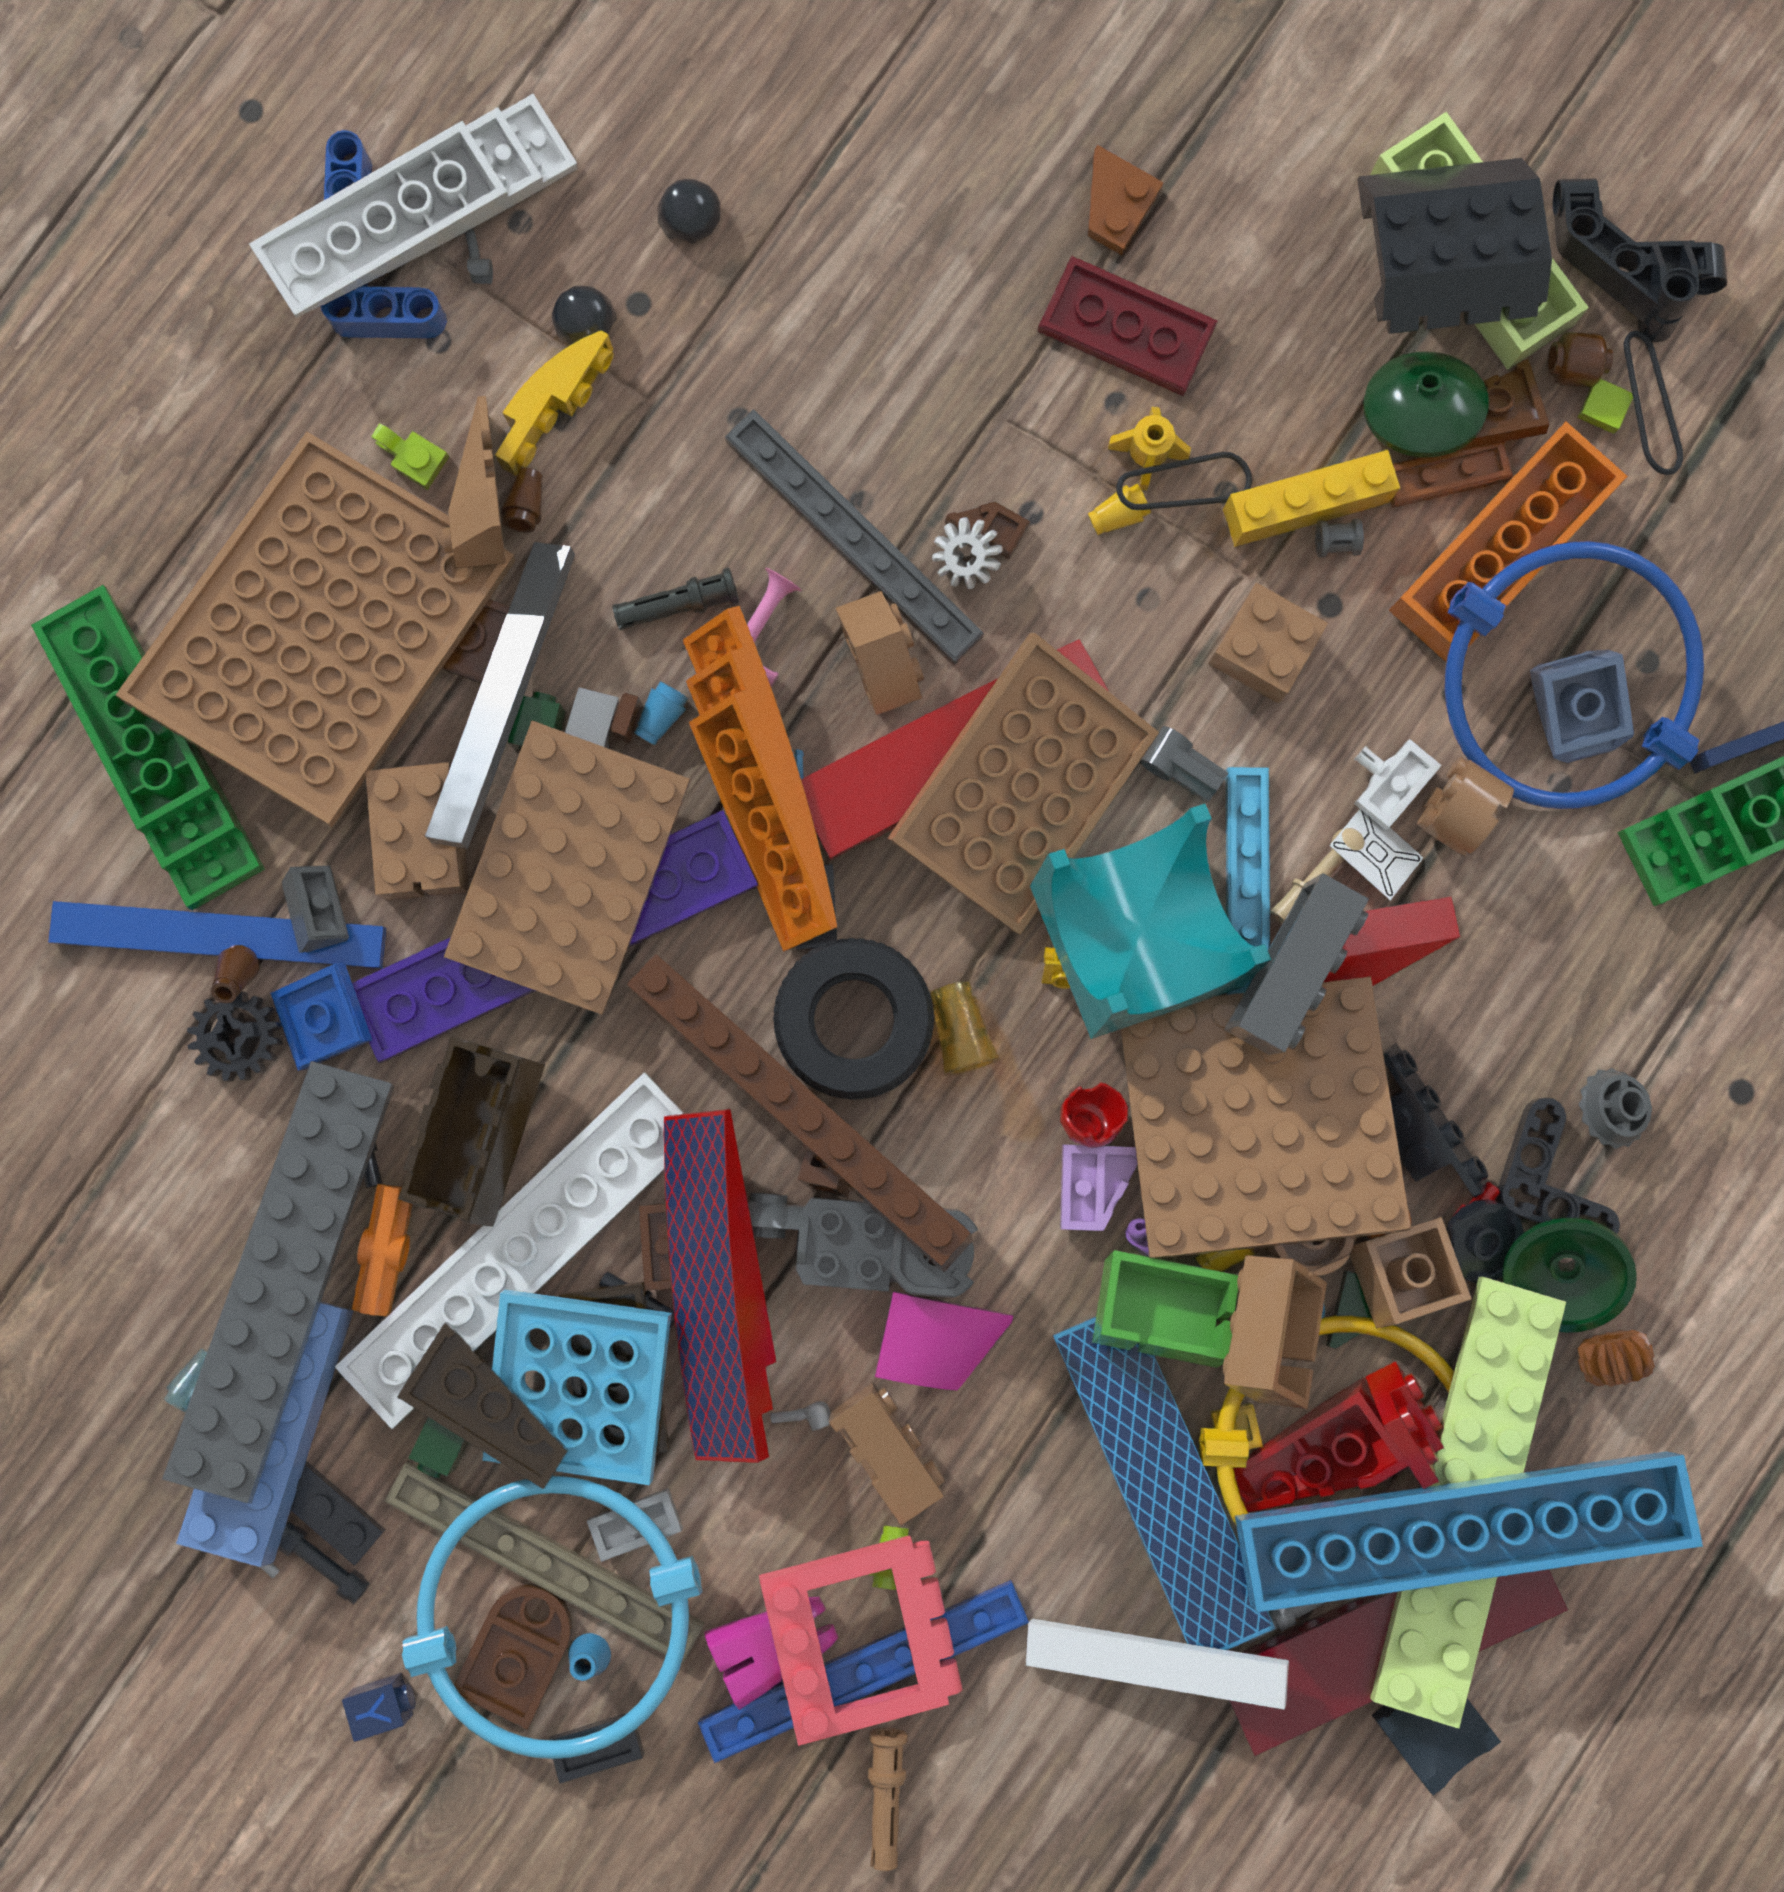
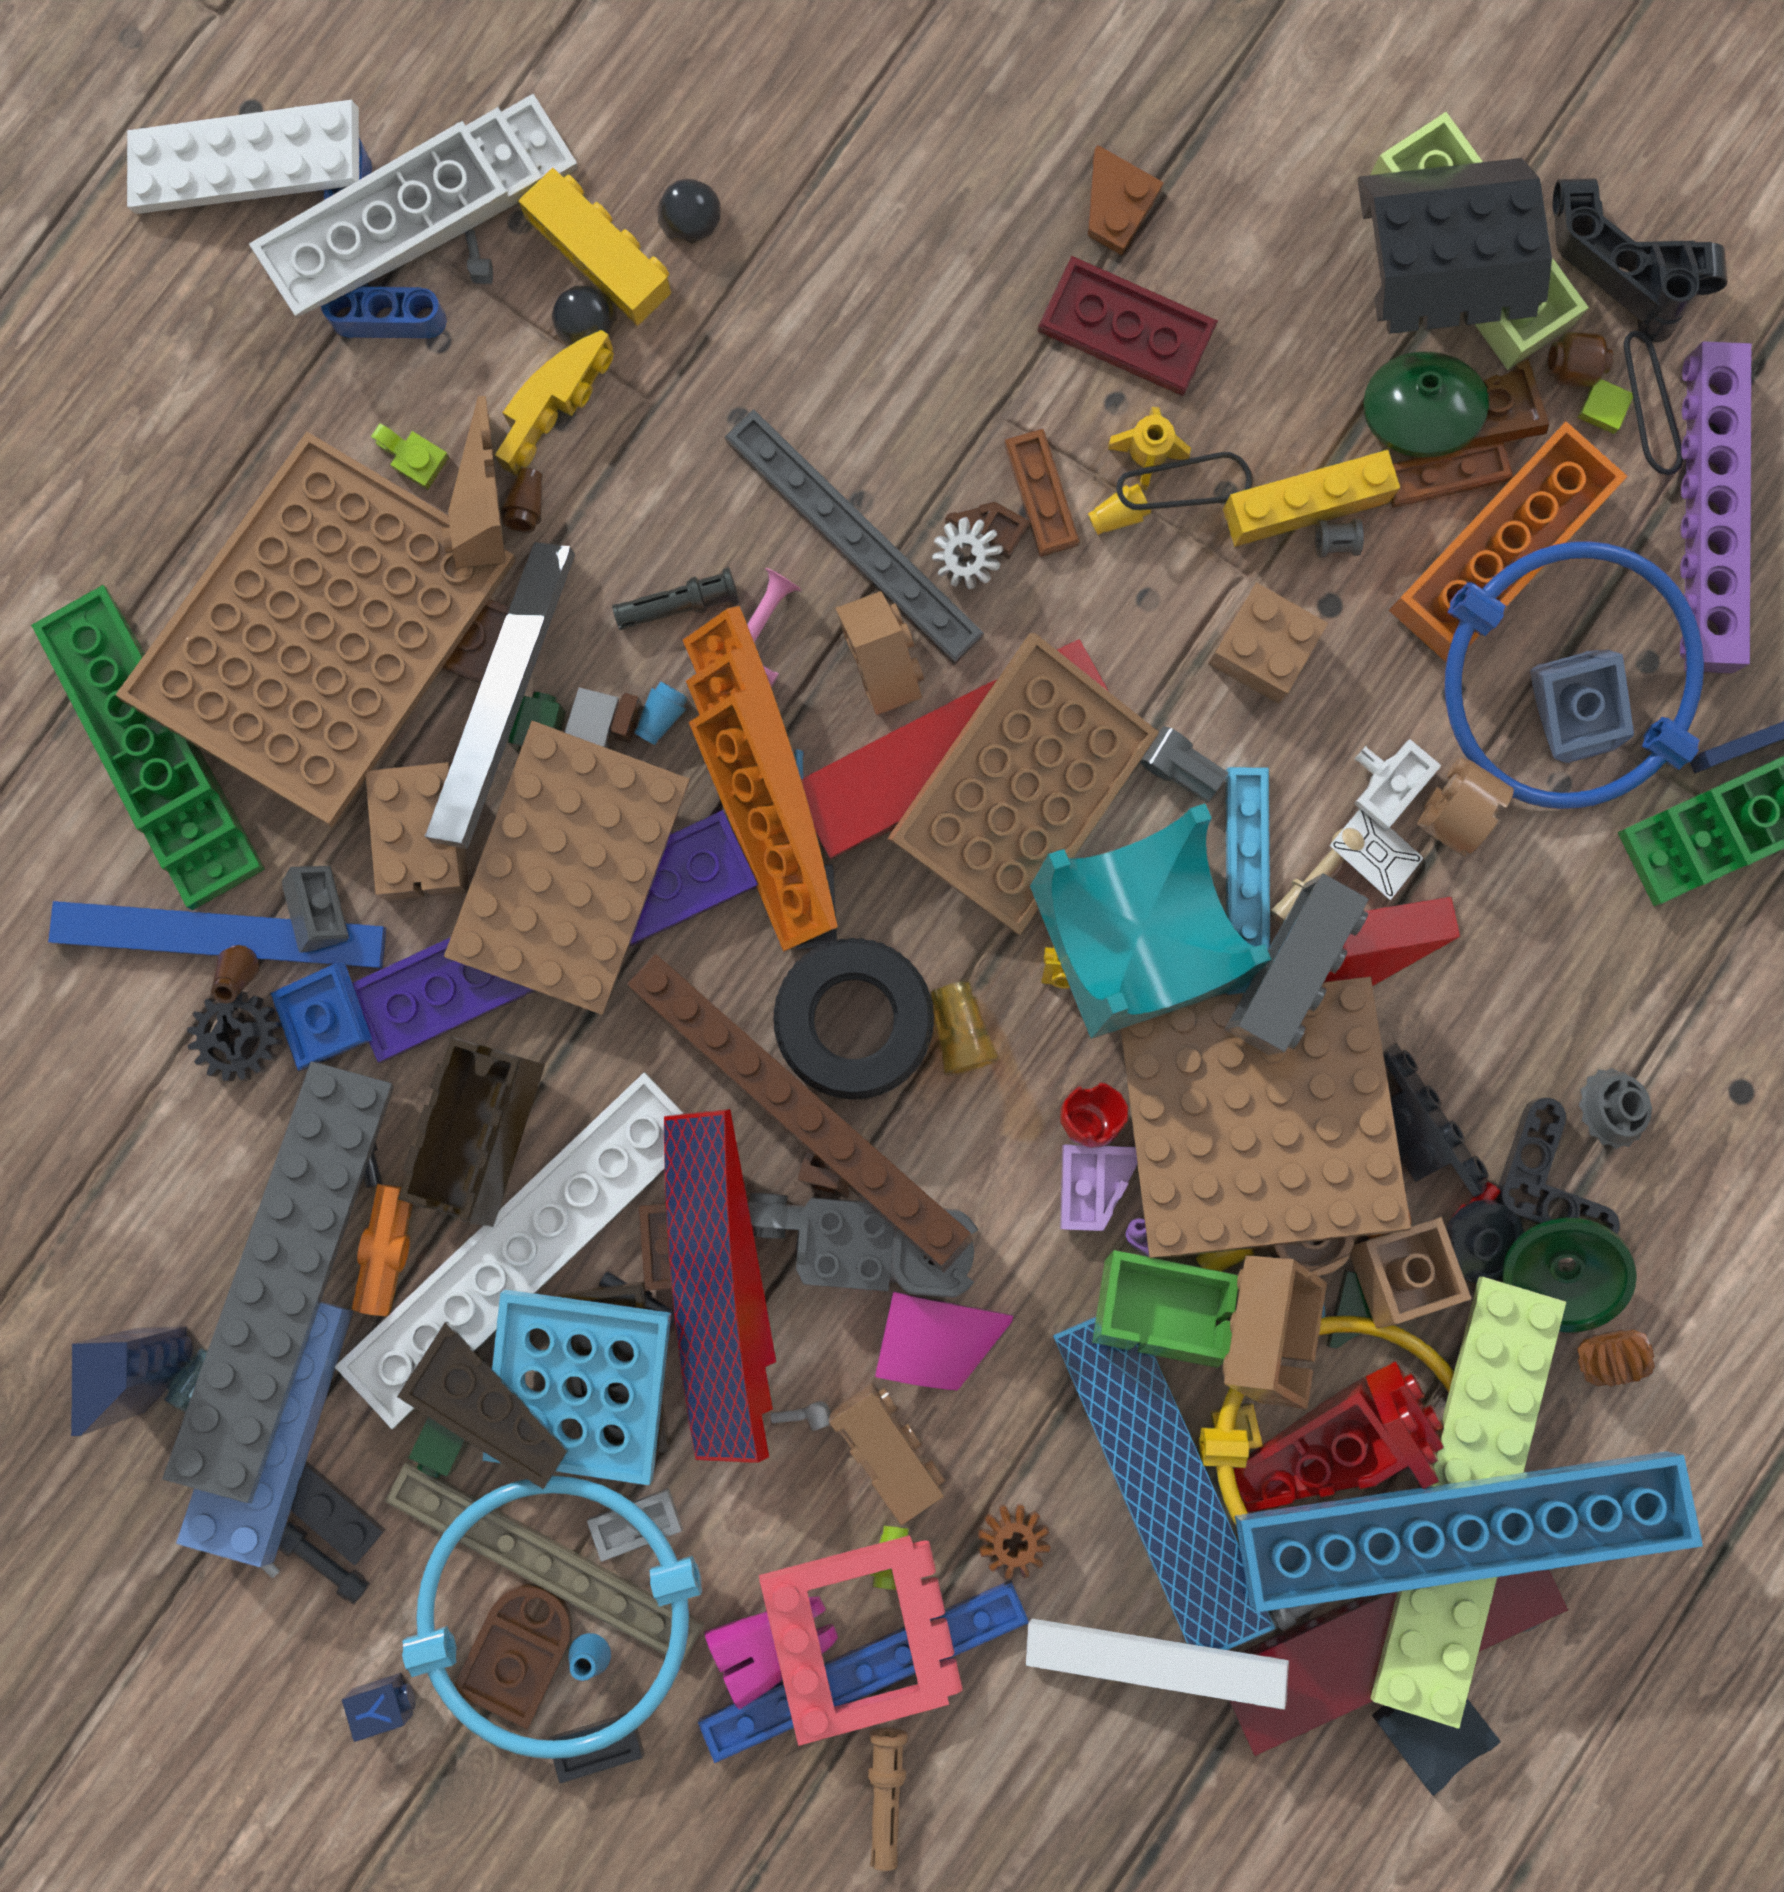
none -> dark blue slope [71,1326,192,1436]
none -> white plate [127,100,359,214]
none -> yellow brick [518,167,671,326]
none -> dark orange gear [978,1503,1051,1579]
none -> dark orange tile [1004,428,1080,557]
none -> medium lavender brick [1680,341,1751,673]

